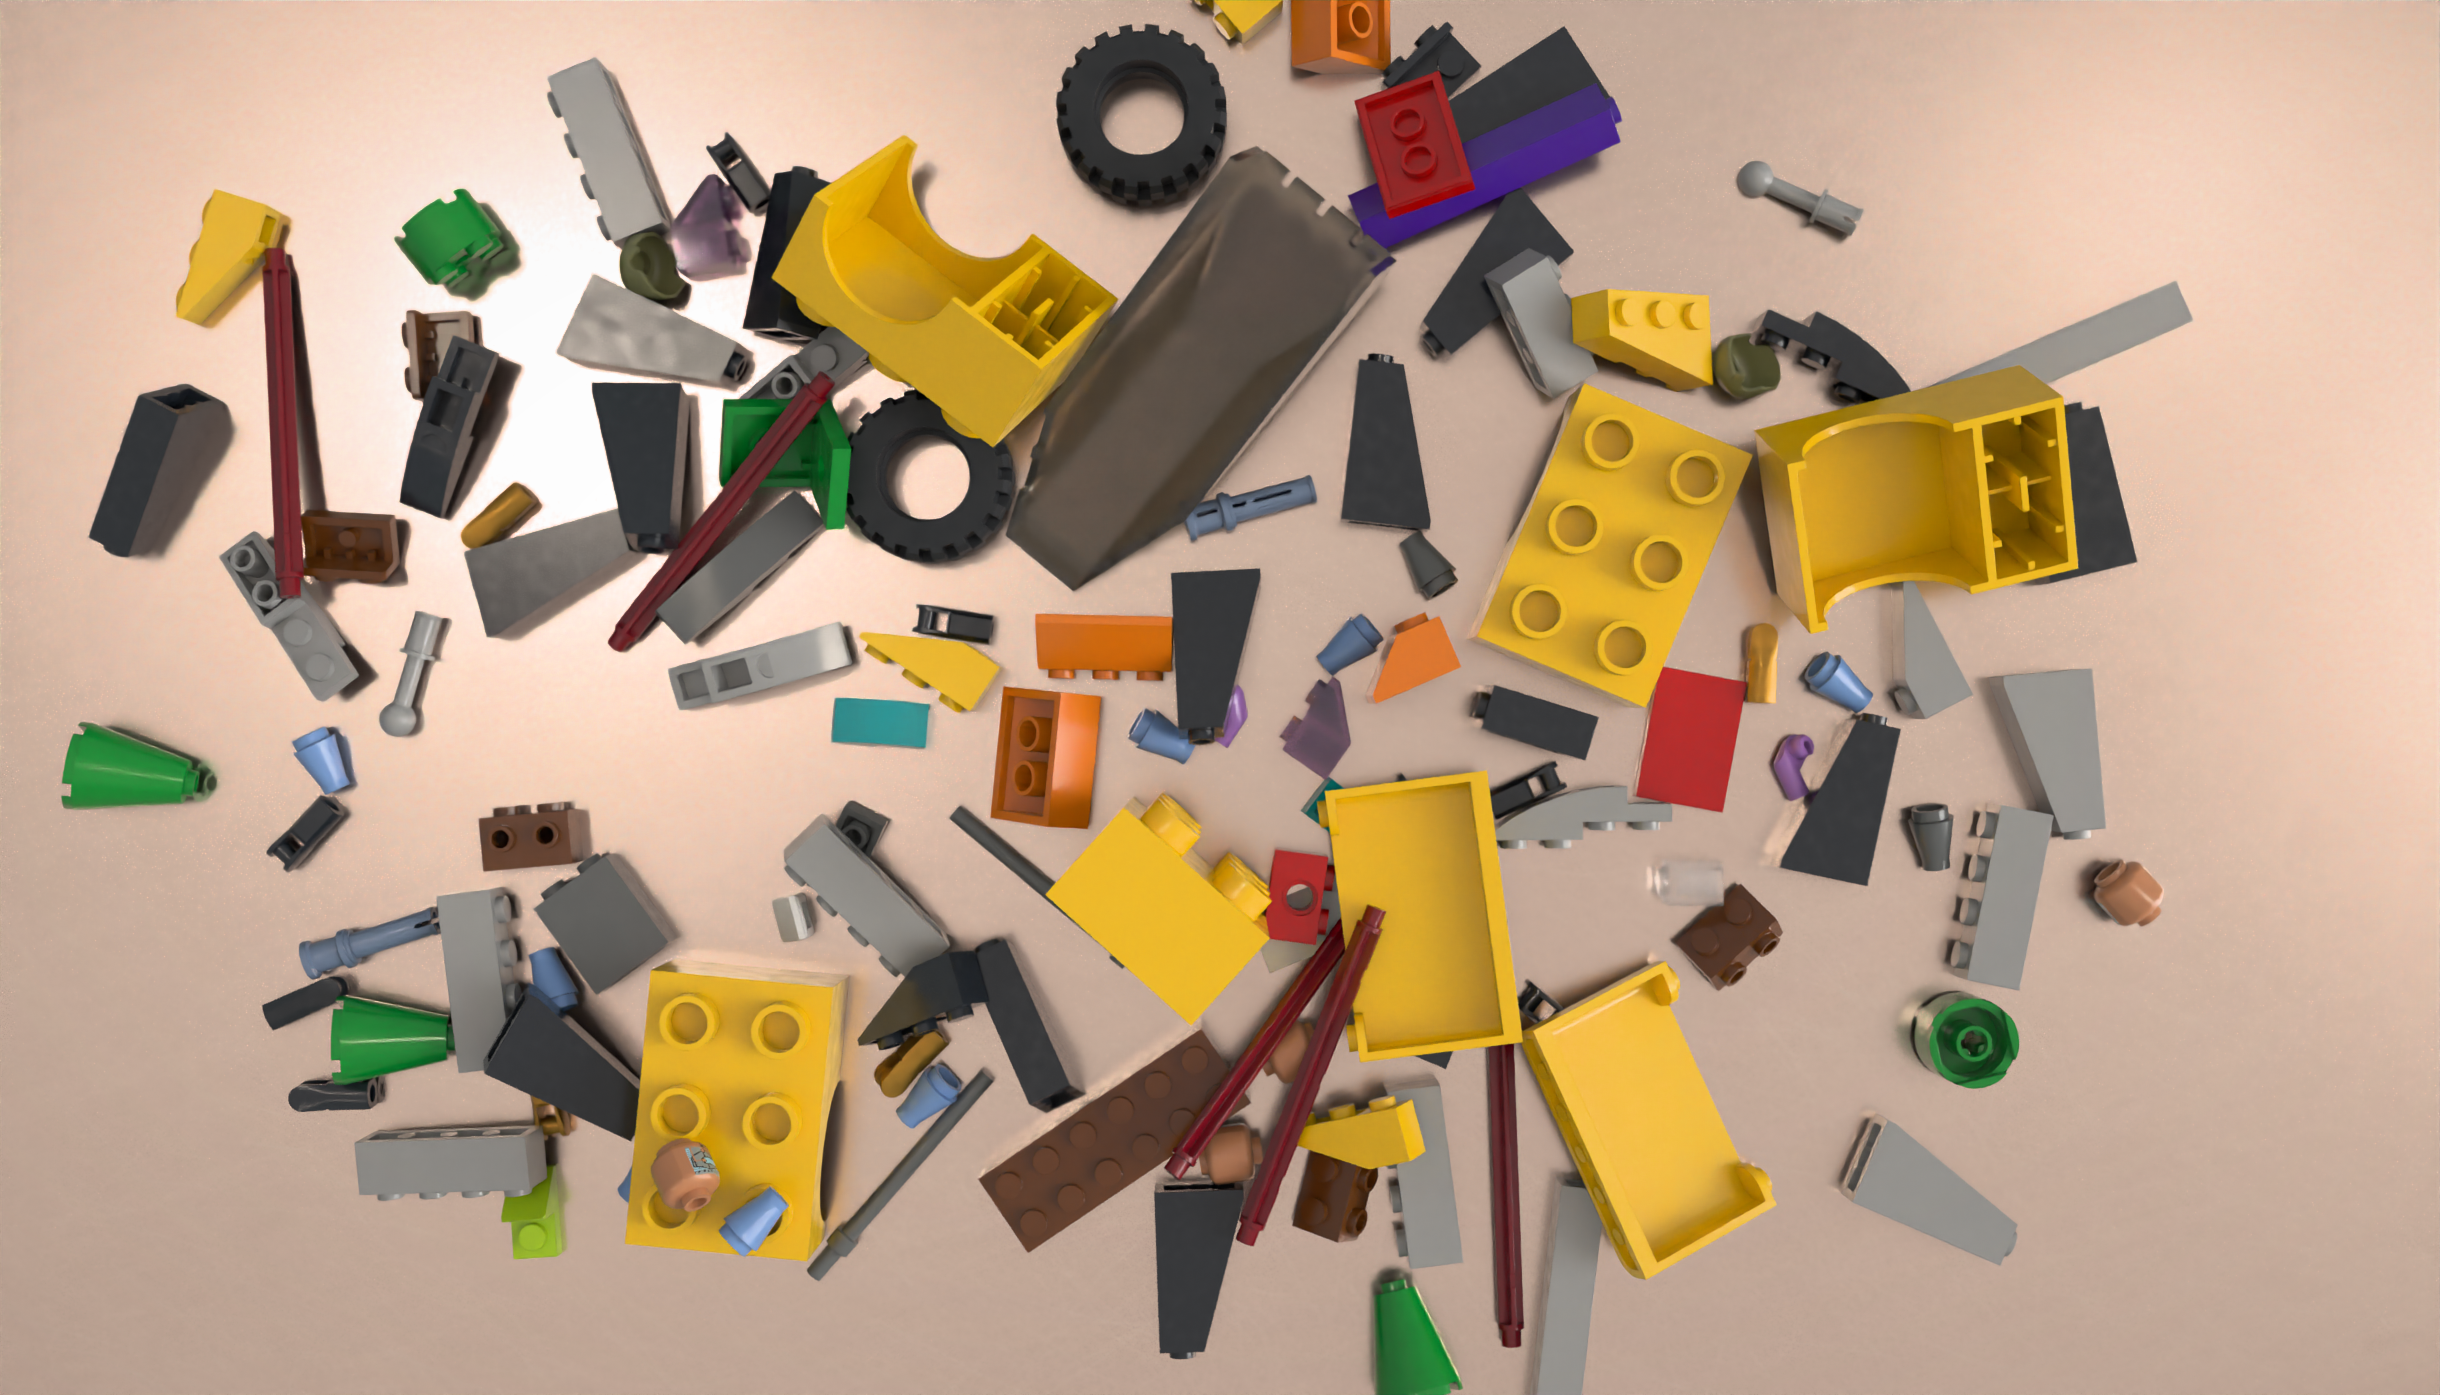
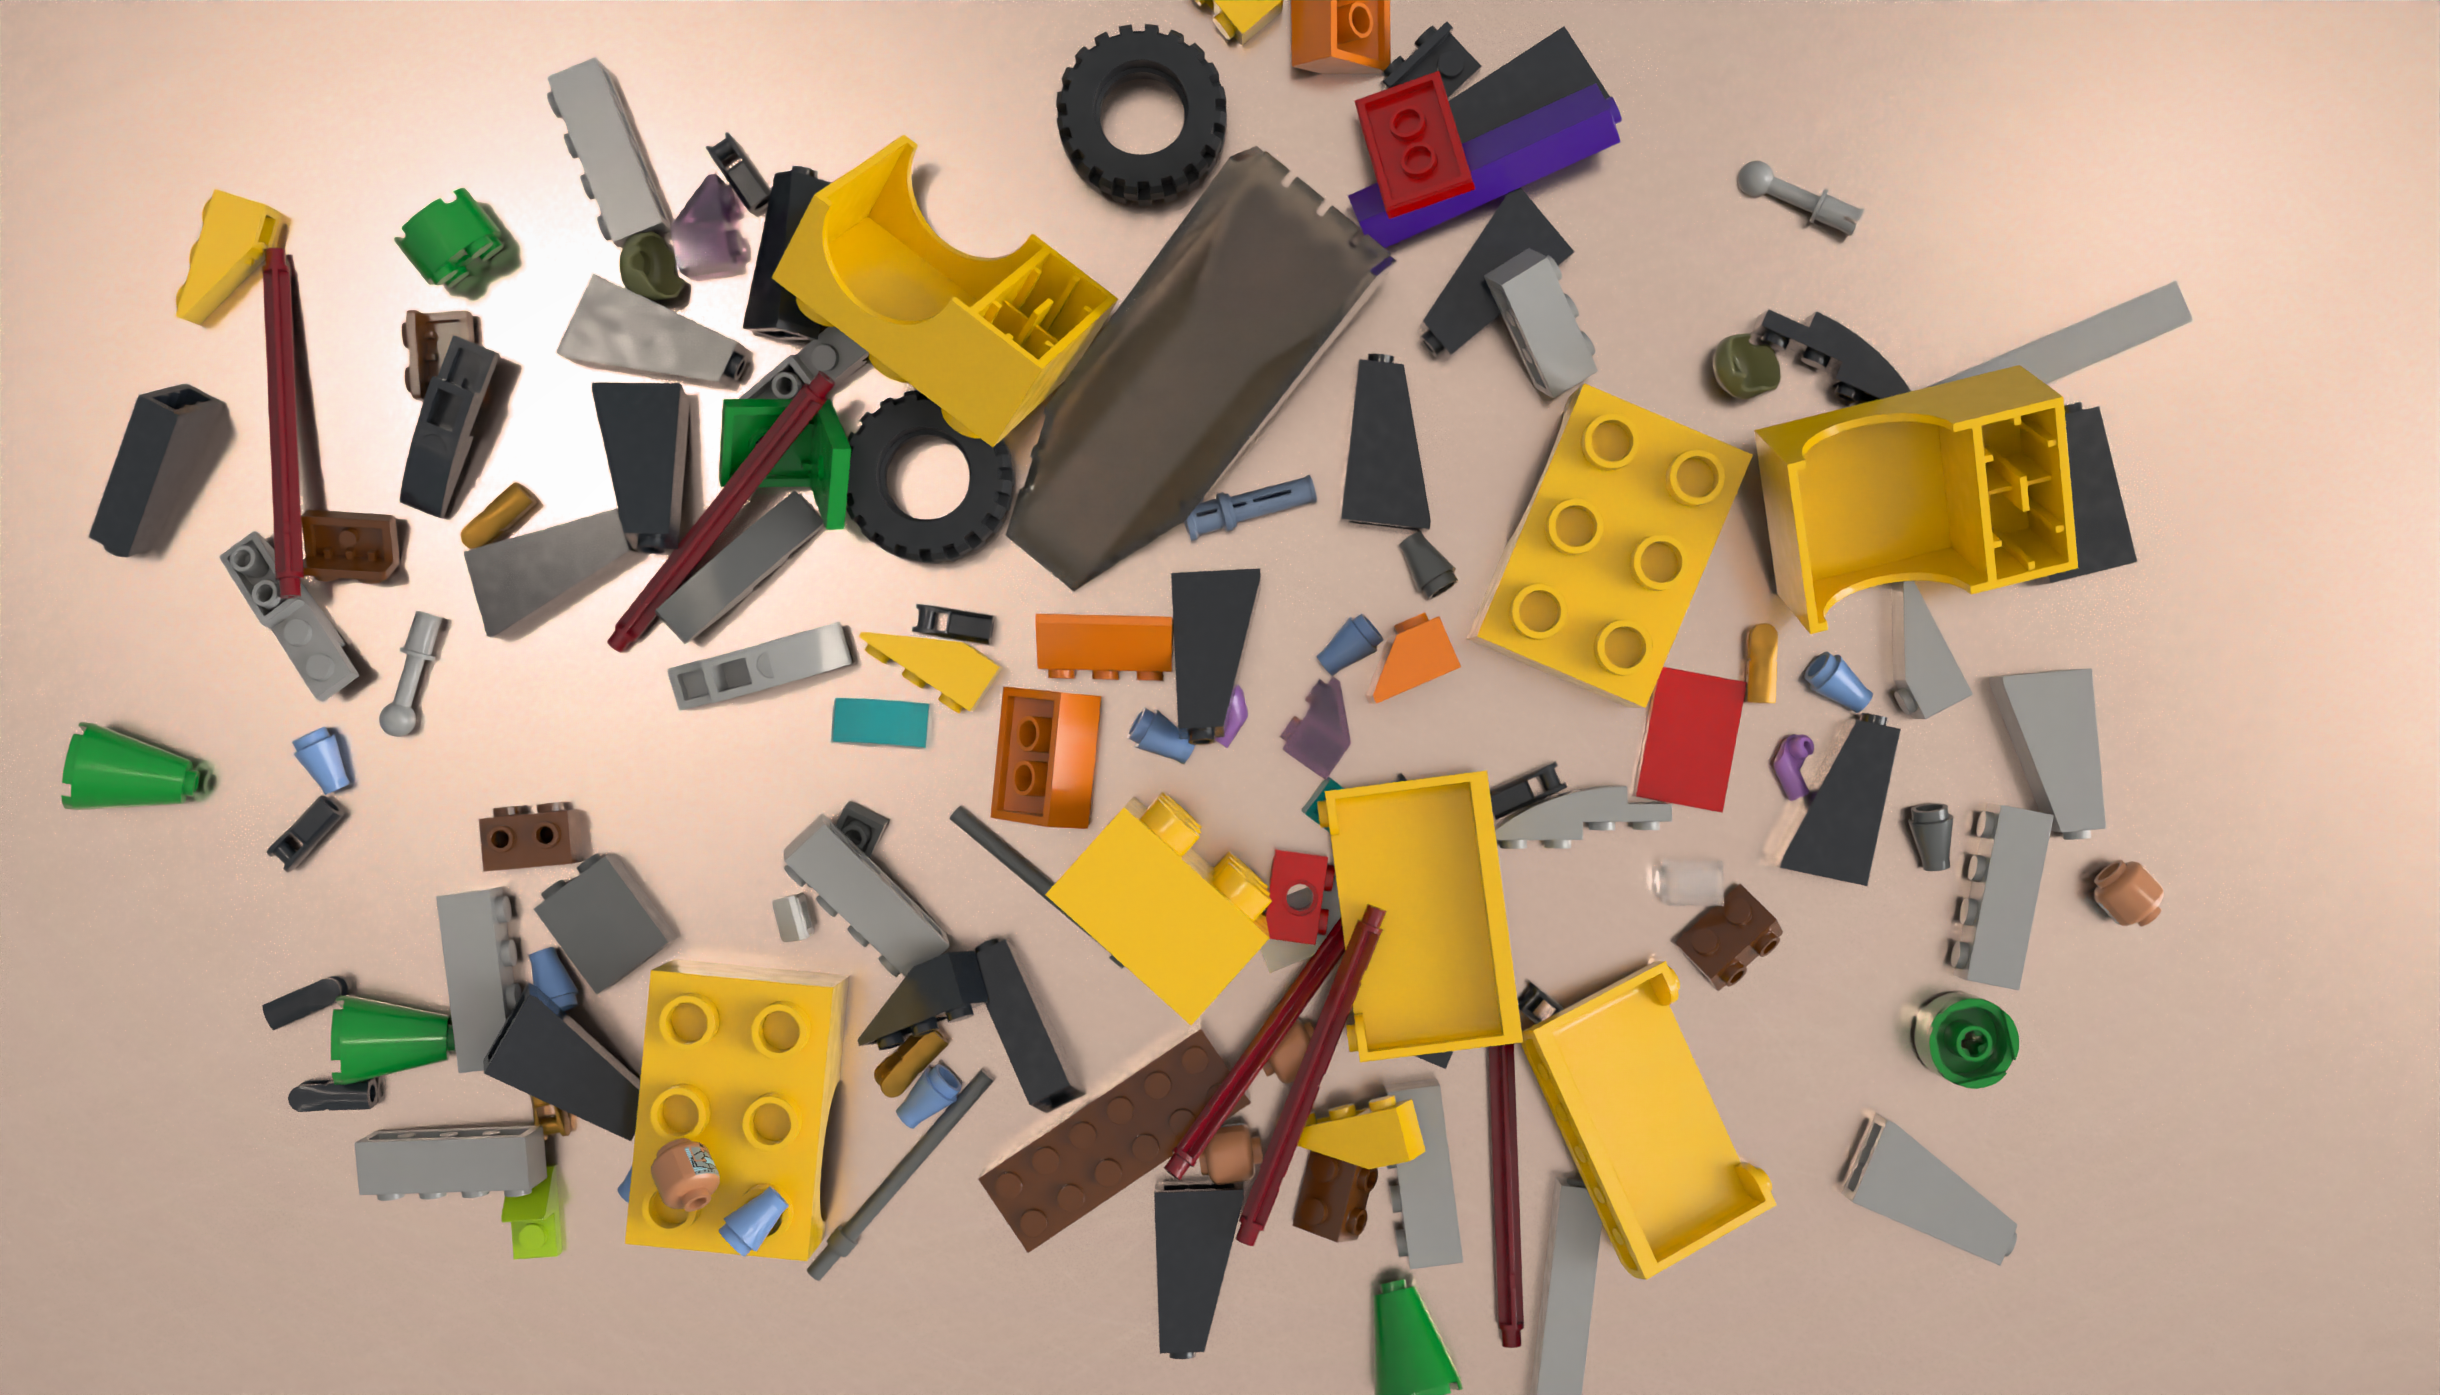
sand blue pin [299,907,441,980] -> none
black window [1468,685,1599,760] -> none
yellow wedge [1571,289,1713,392] -> none

